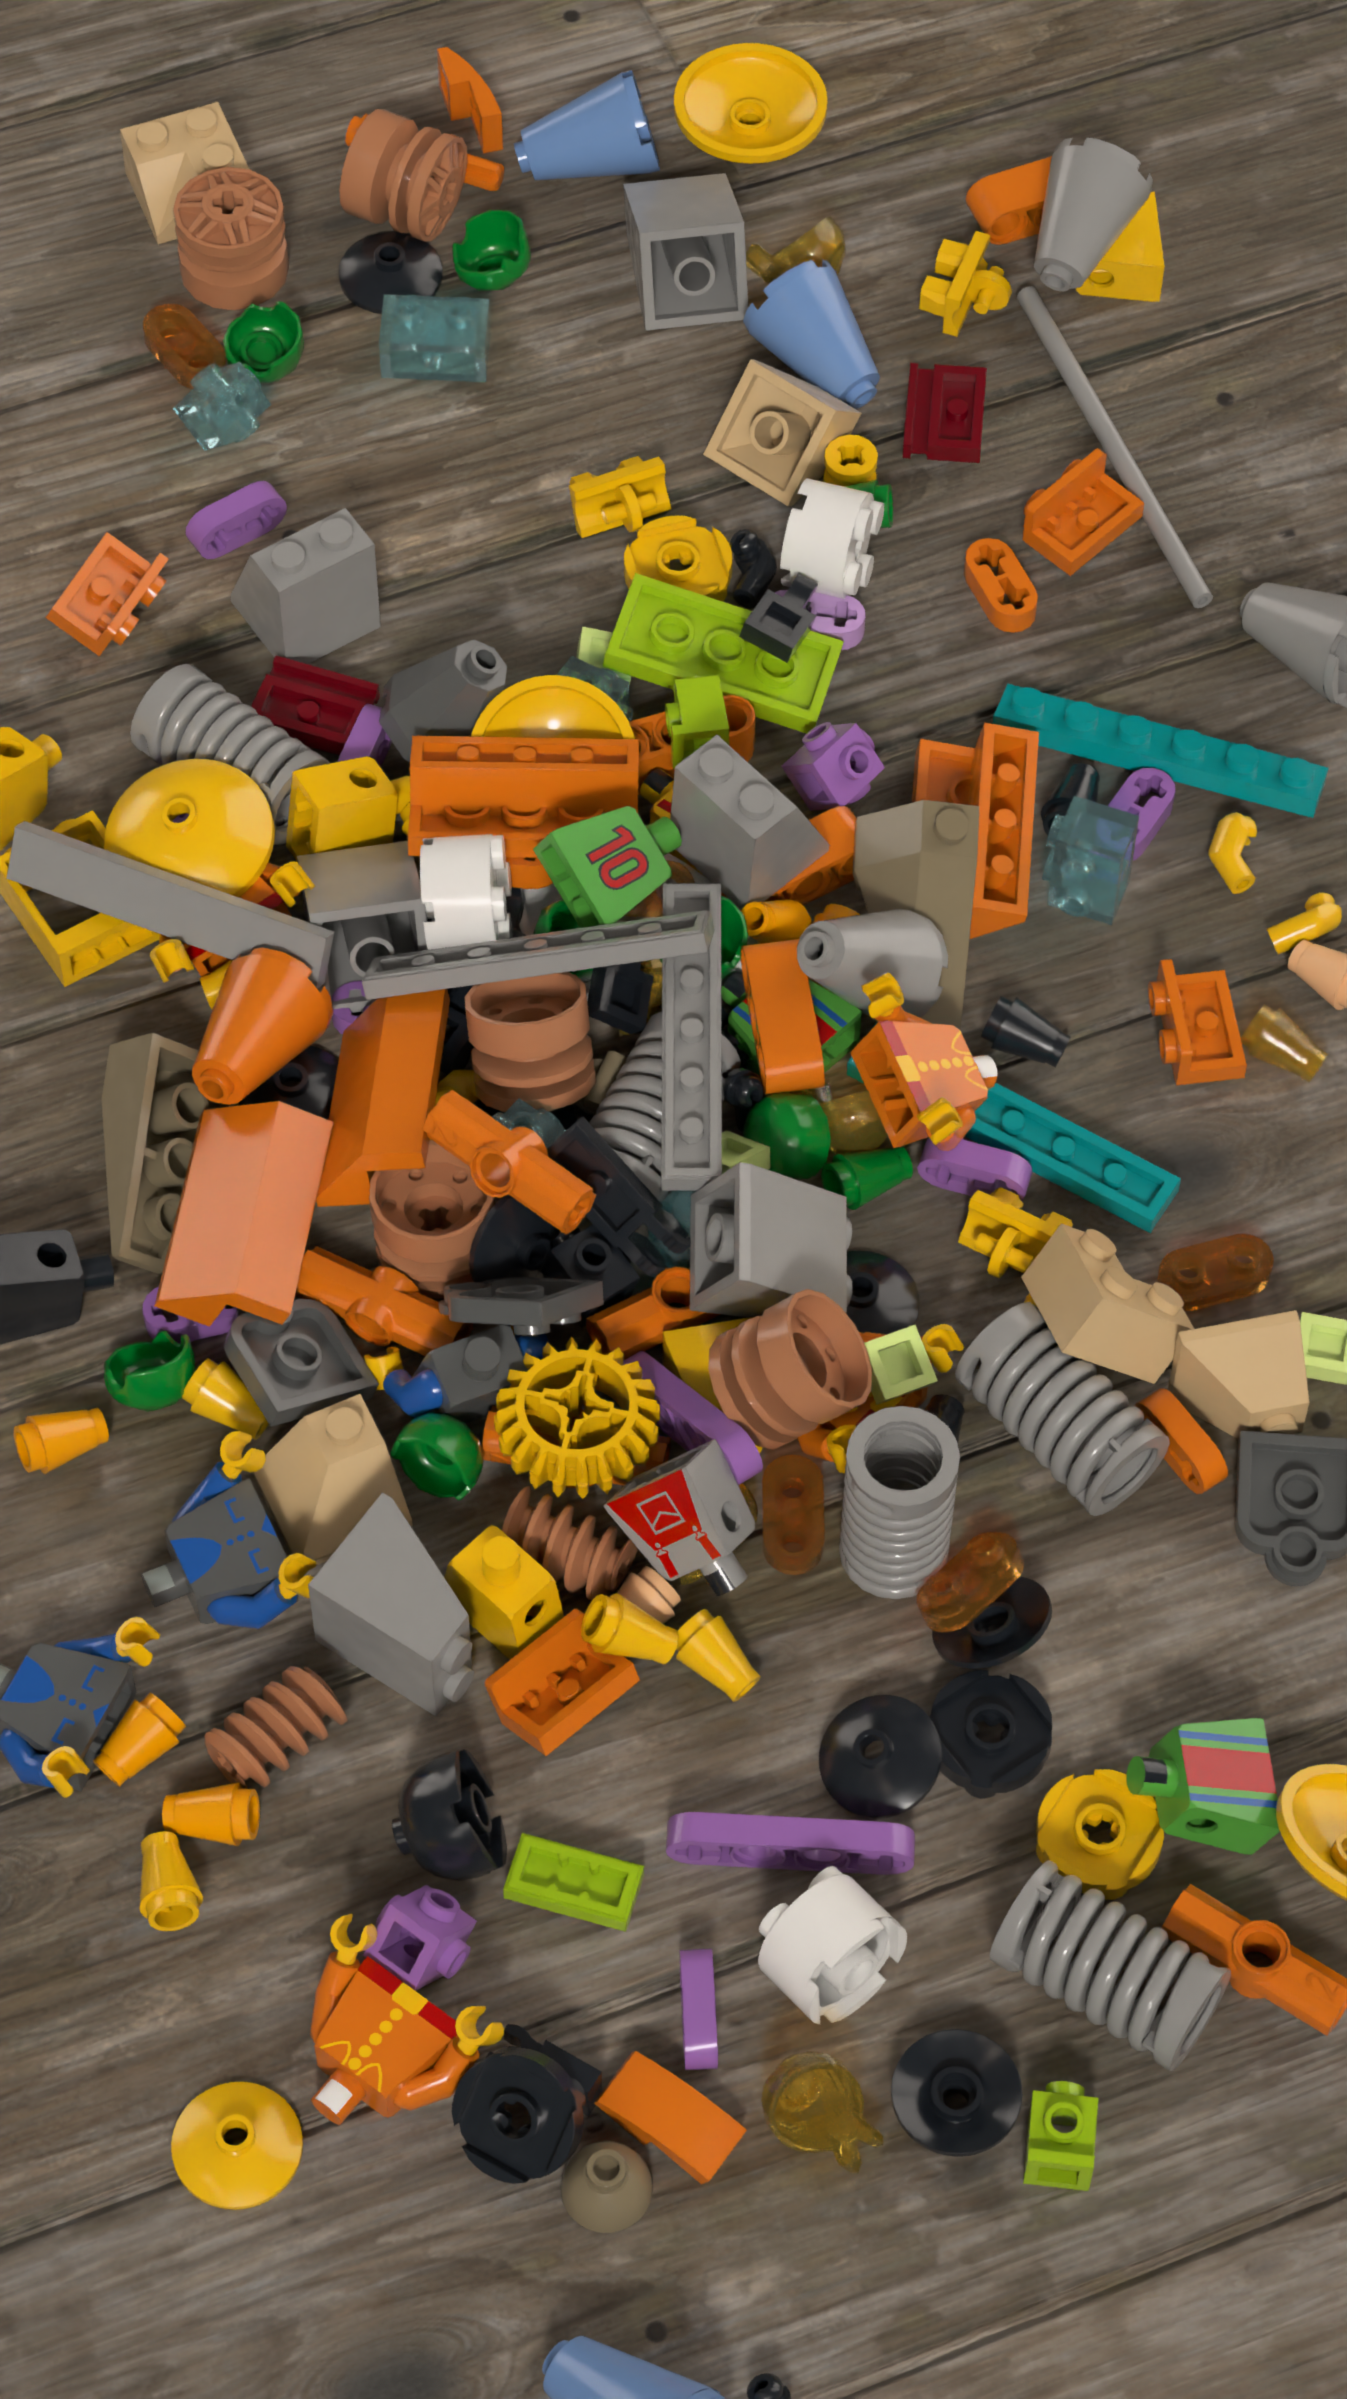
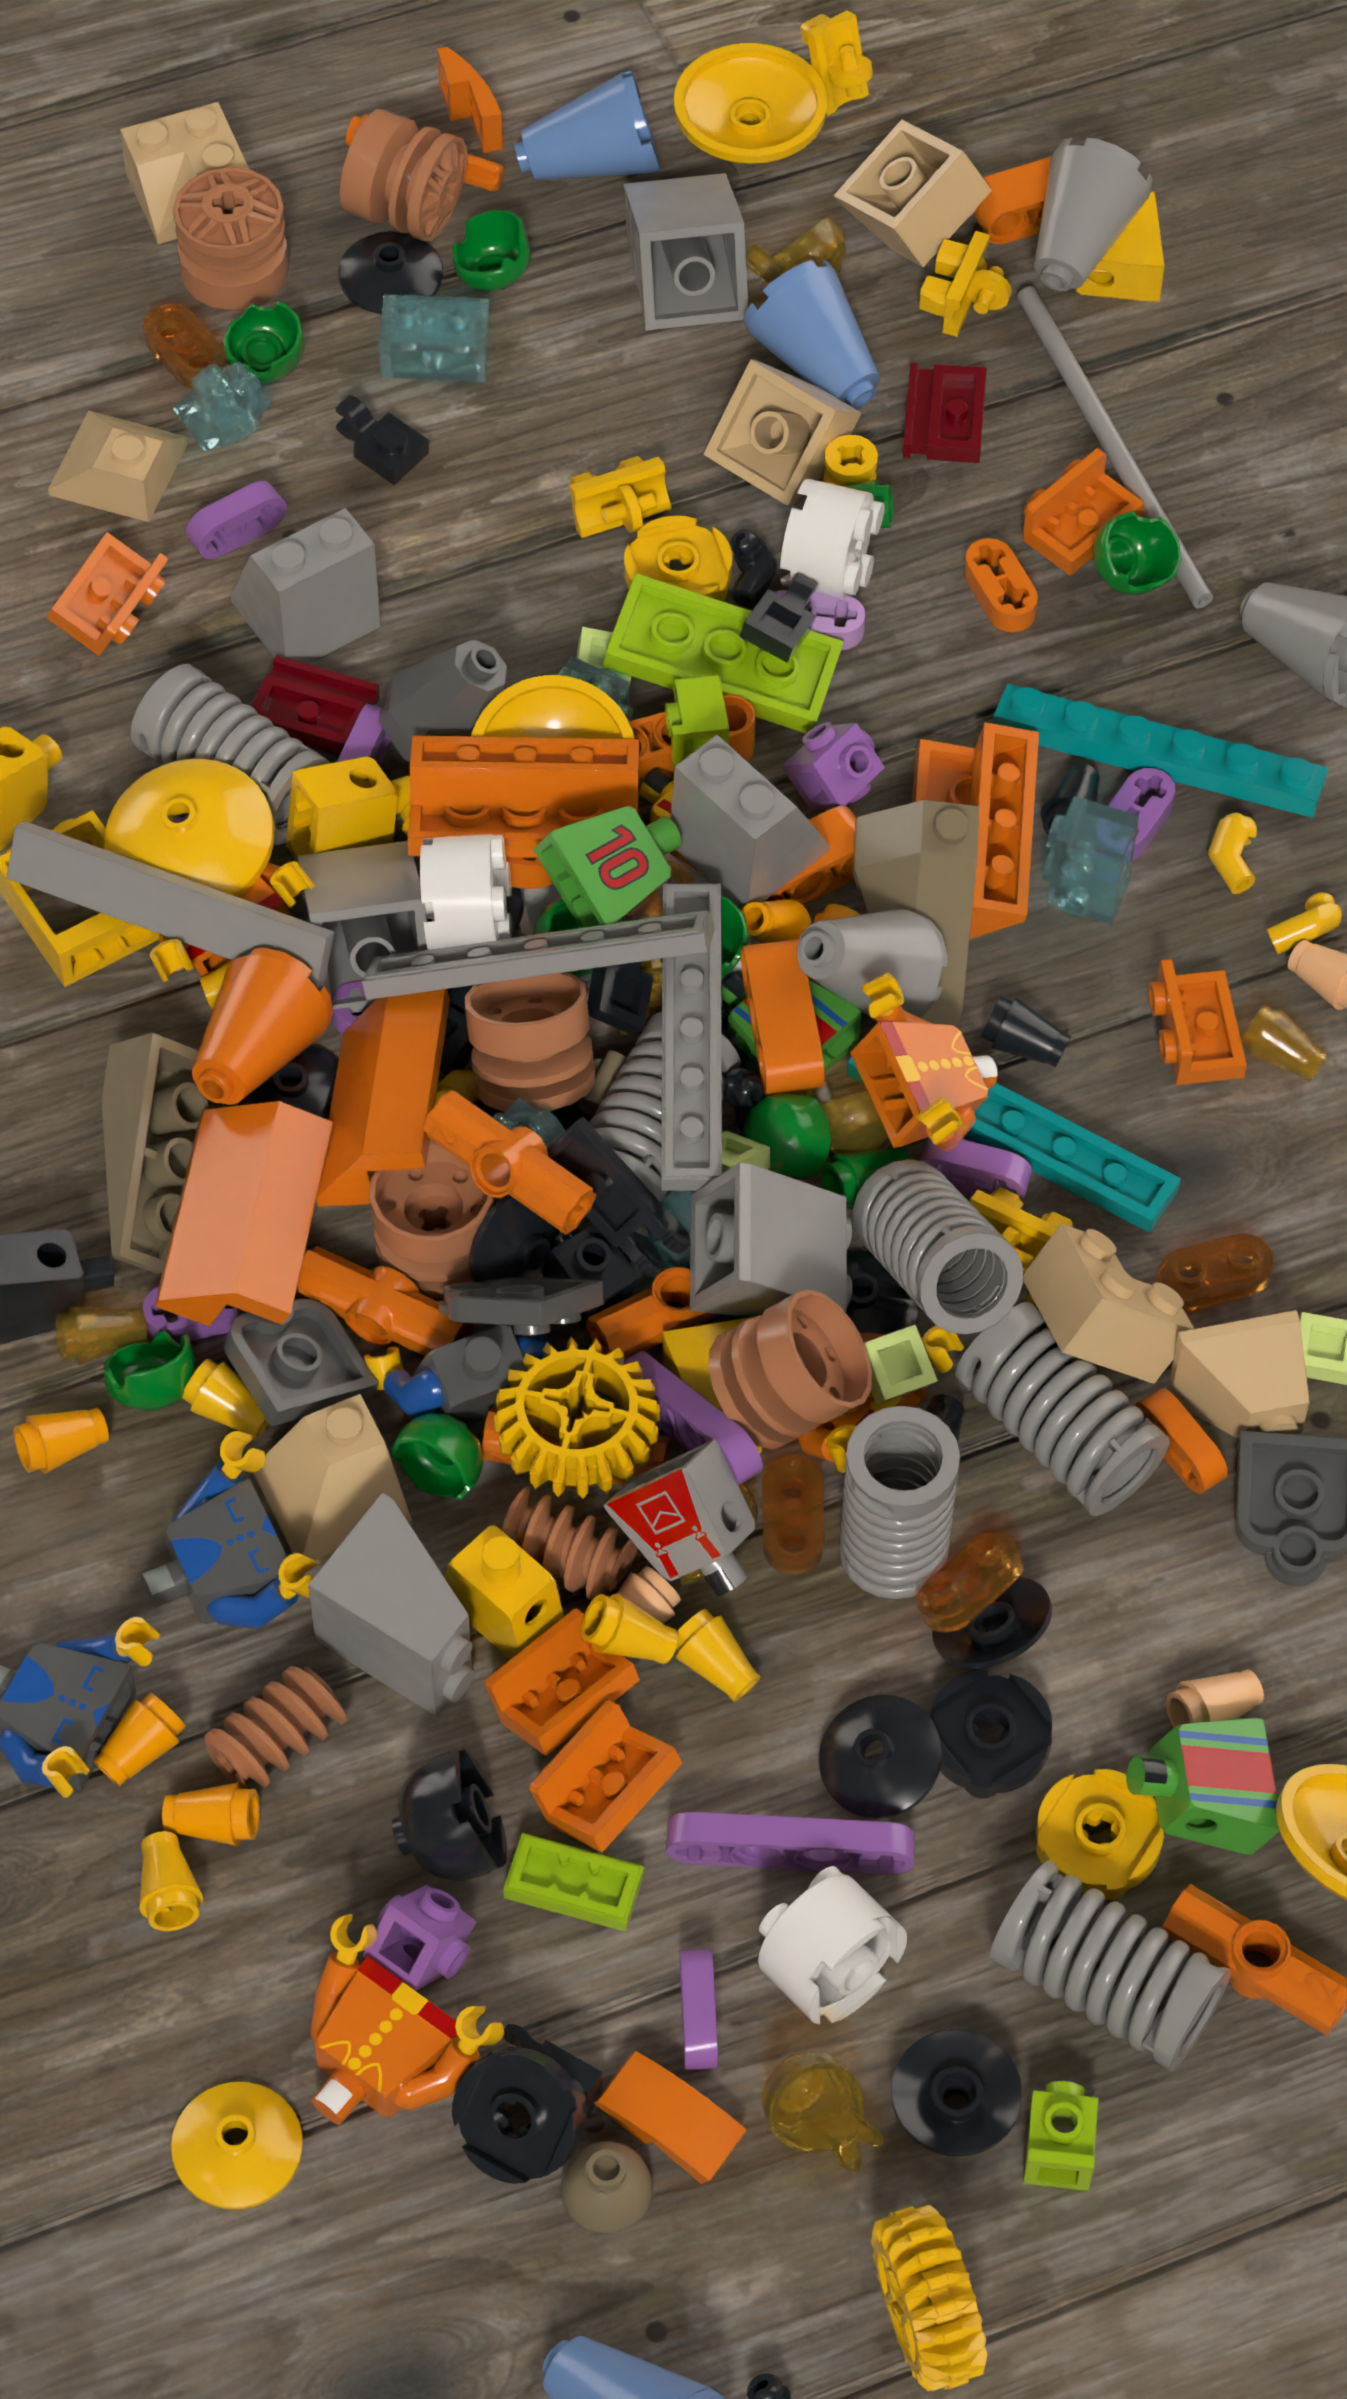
none -> tan slope [48,410,188,522]
none -> clear yellow cone [55,1306,147,1365]
none -> black plate [336,395,429,485]
none -> orange bracket [529,1700,683,1853]
none -> yellow hips [800,10,873,116]
none -> tan slope [833,119,992,268]
none -> light grey piece [853,1159,1023,1334]
none -> yellow gear [871,2204,988,2391]
none -> green hair [1093,511,1182,595]
none -> light nougat cone [1166,1669,1264,1727]

